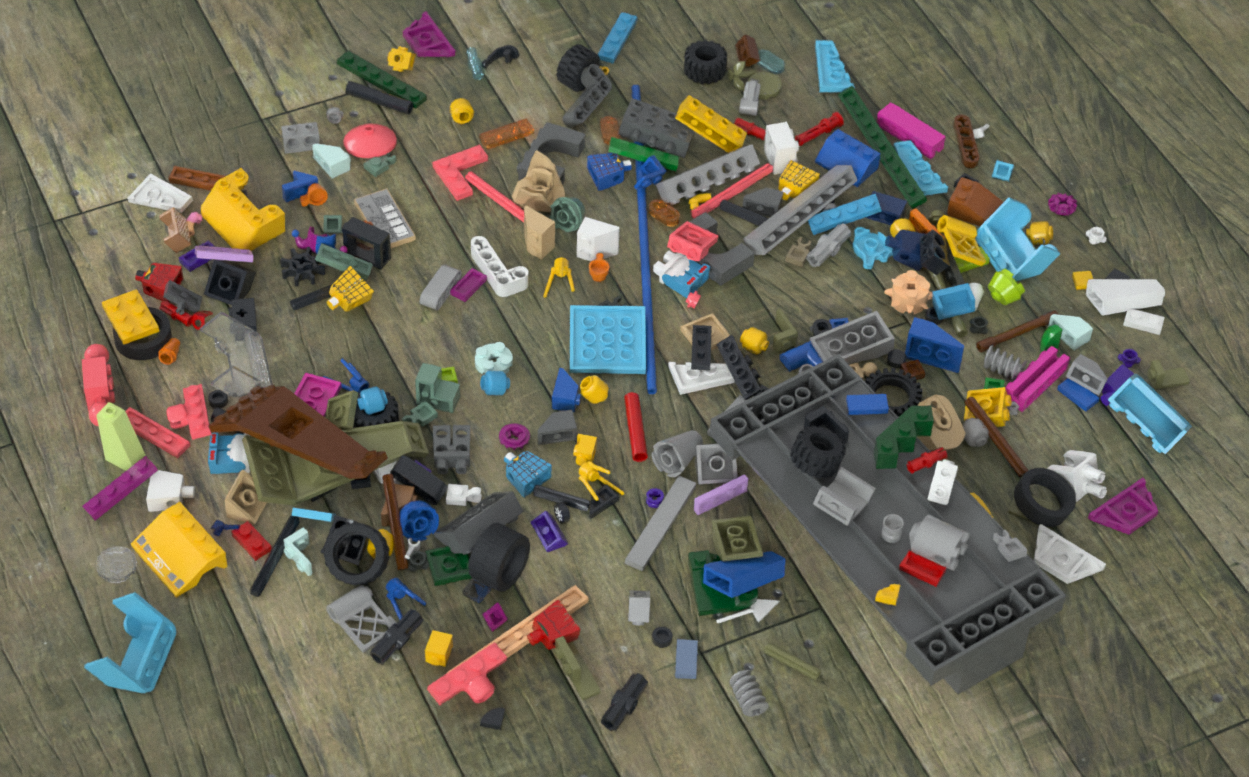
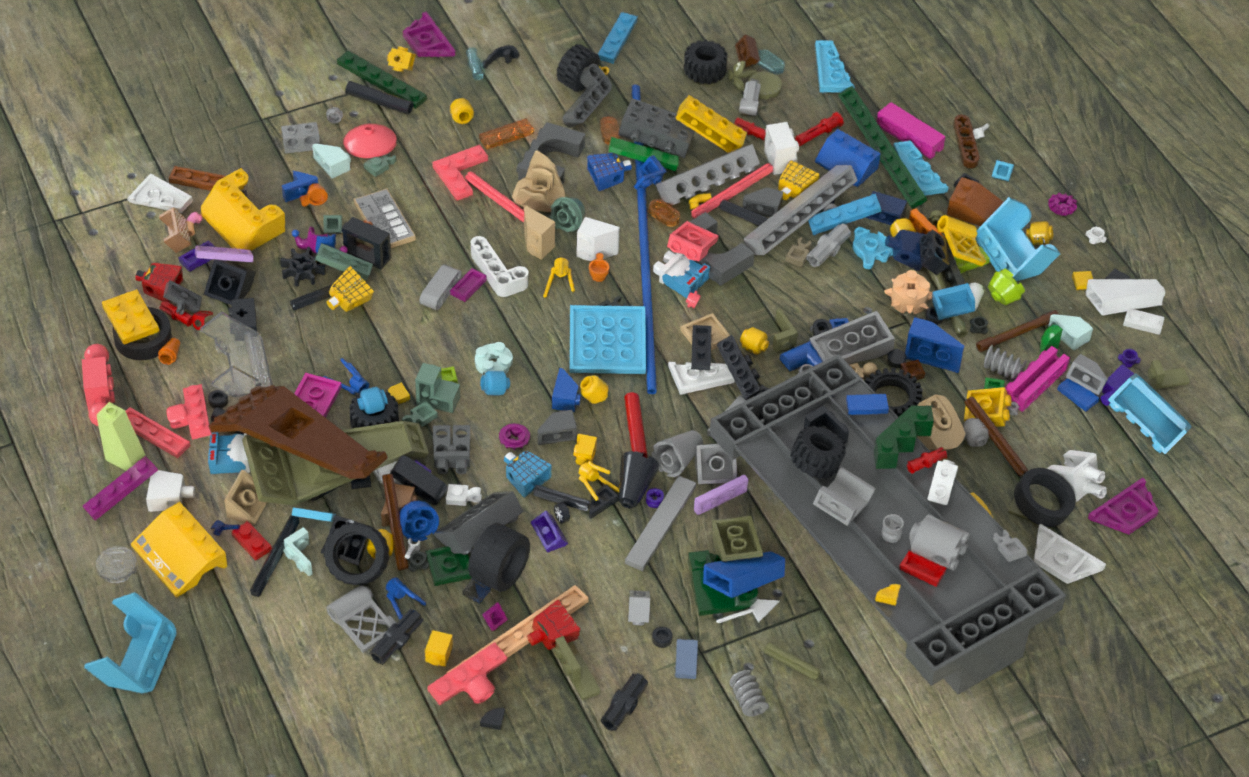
olive tile [325,390,358,430] -> none
none -> yellow tile [388,382,410,404]
none -> black cone [618,451,660,509]

